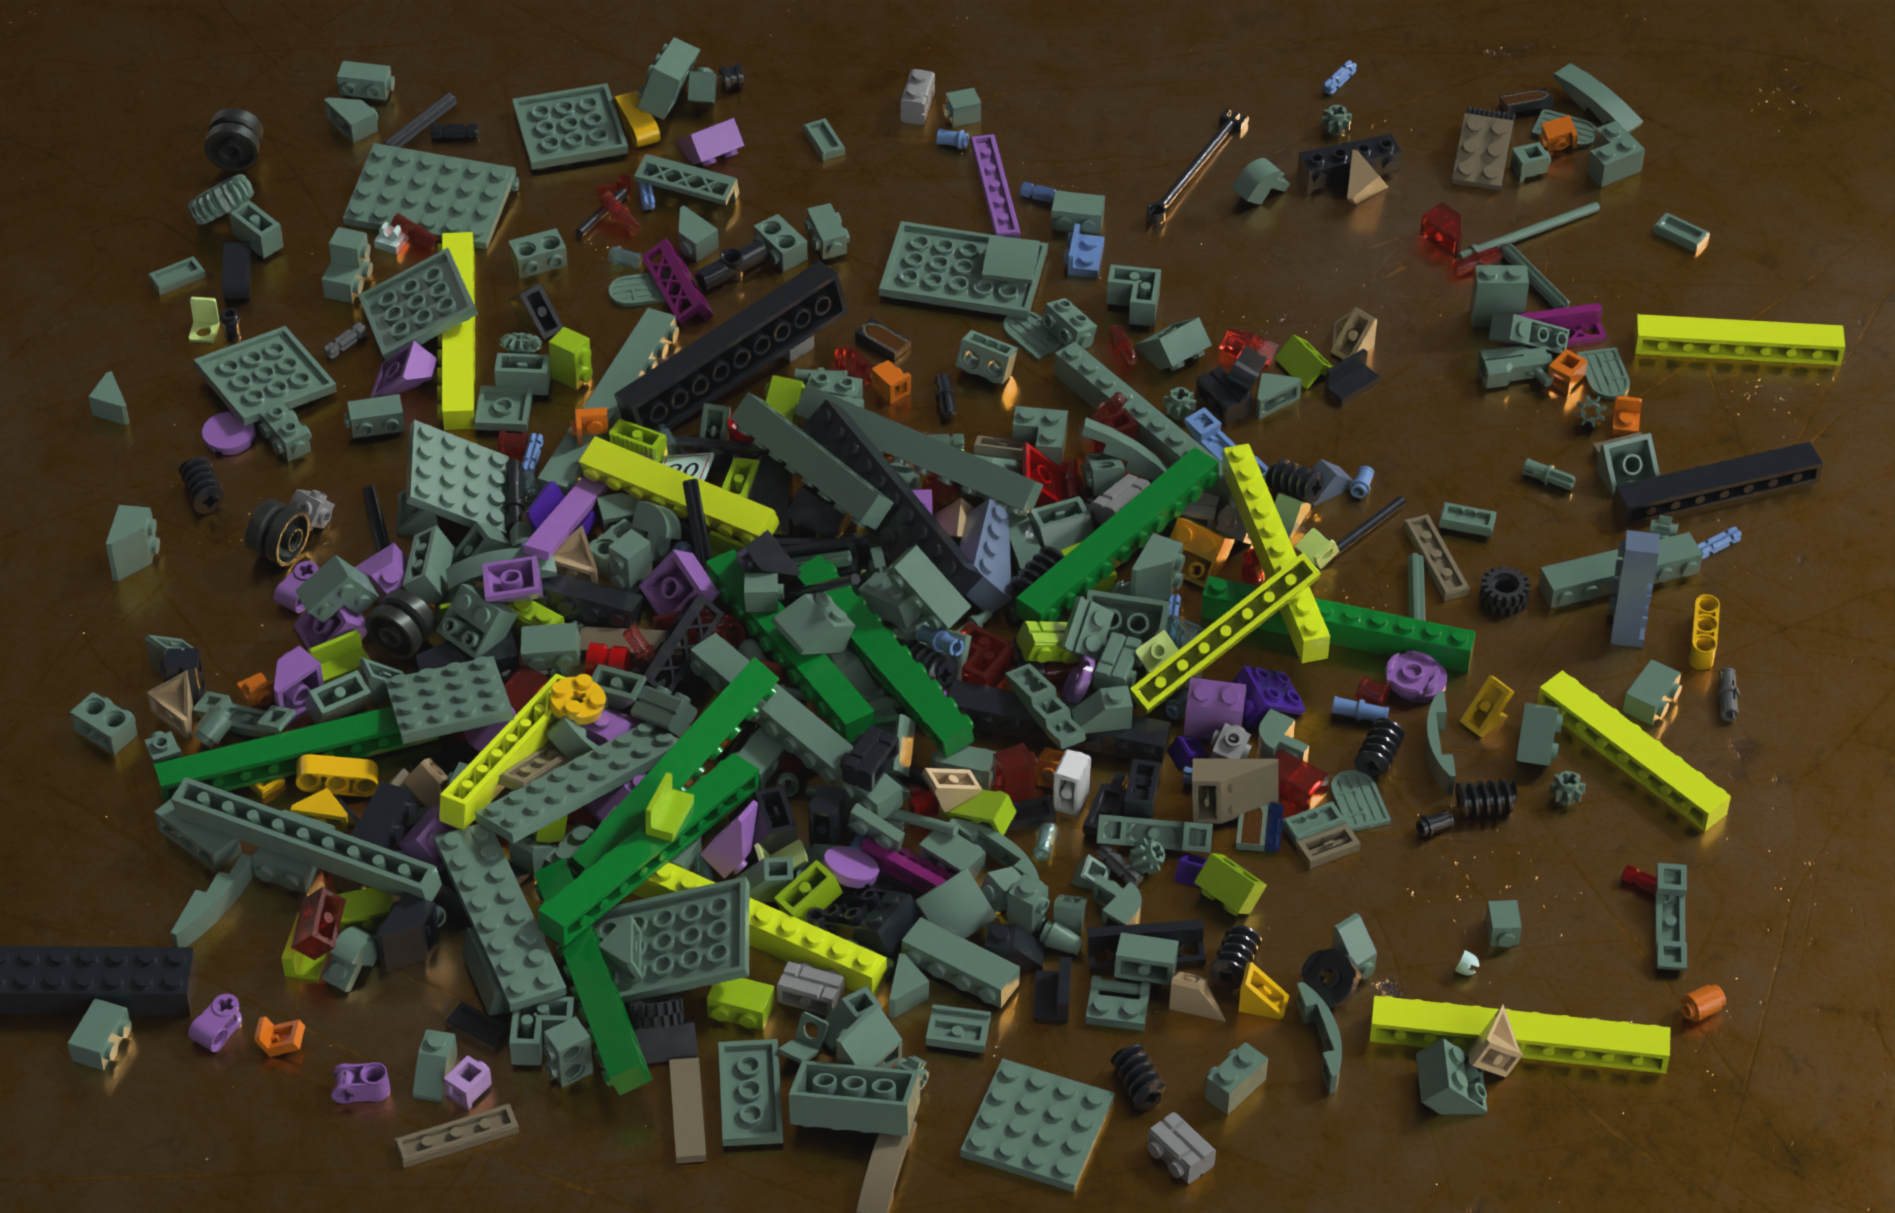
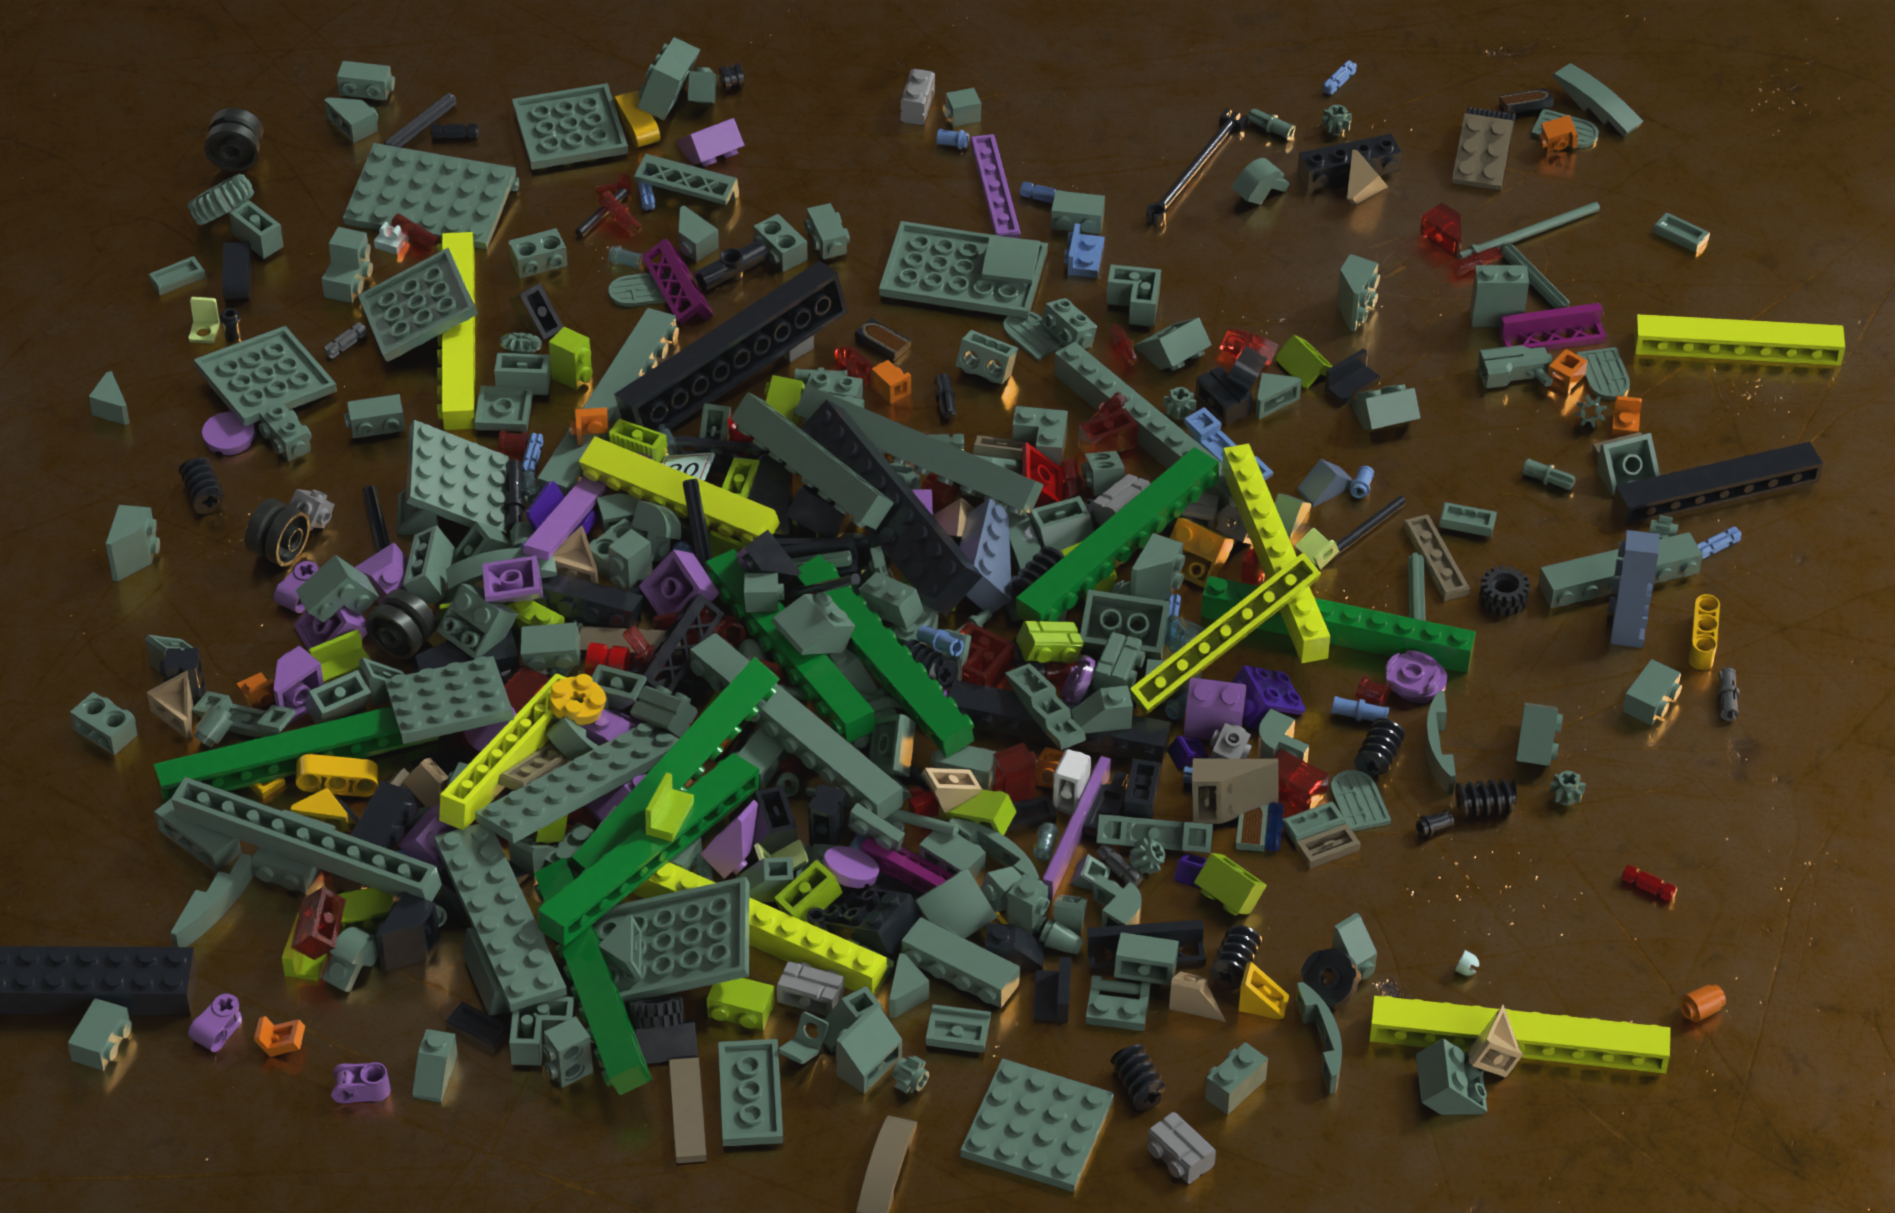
sand green brick [144,731,182,772] -> none
medium lavender slope [370,341,437,398] -> none
dark tan tile [394,1103,519,1168] -> none
lavender brick [444,1055,492,1111] -> none
sand green brick [789,1060,920,1136] -> none
sand green tile [803,118,845,161] -> none
black brick [840,725,899,792] -> none
sand green brick [885,545,971,630] -> none
sand green plate [1060,596,1114,663] -> none
sand green slope [1081,418,1170,480] -> none
yellowish green bracket [1135,629,1178,673] -> none
black piece [1265,458,1324,505] -> none
tan slope [1330,307,1377,360] -> none
yellow slope [1460,676,1514,737] -> none
sand green brick [1485,900,1522,947] -> none
sand green slope [1489,314,1570,354] -> none
sand green brick [1510,142,1551,182] -> none
neon yellow brick [1537,671,1731,832] -> none
sand green brick [1587,121,1645,187] -> none
sand green slope [1655,863,1687,971] -> none
none -> medium lavender tile [1043,756,1111,900]
none -> sand green axle [1248,109,1295,140]
none -> sand green slope [1337,254,1380,332]
none -> sand green slope [1350,384,1421,430]

